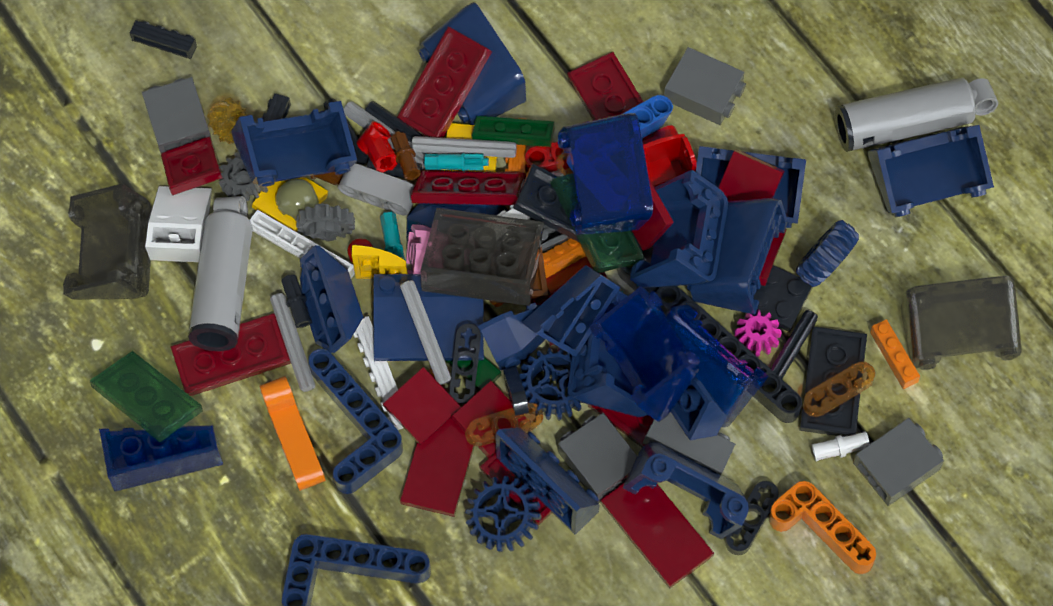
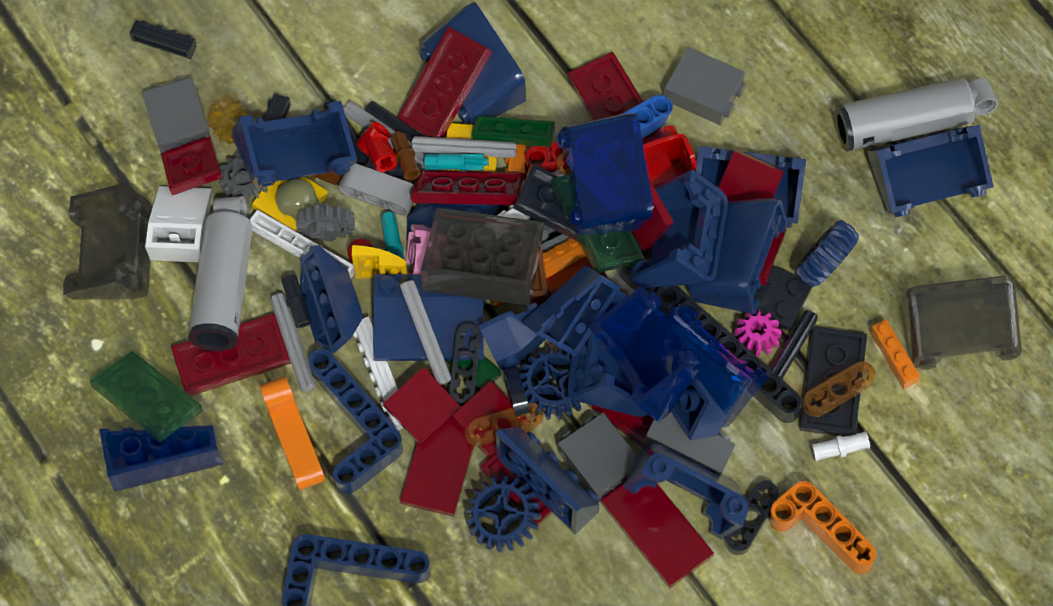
dark grey brick [853,418,944,506] -> none

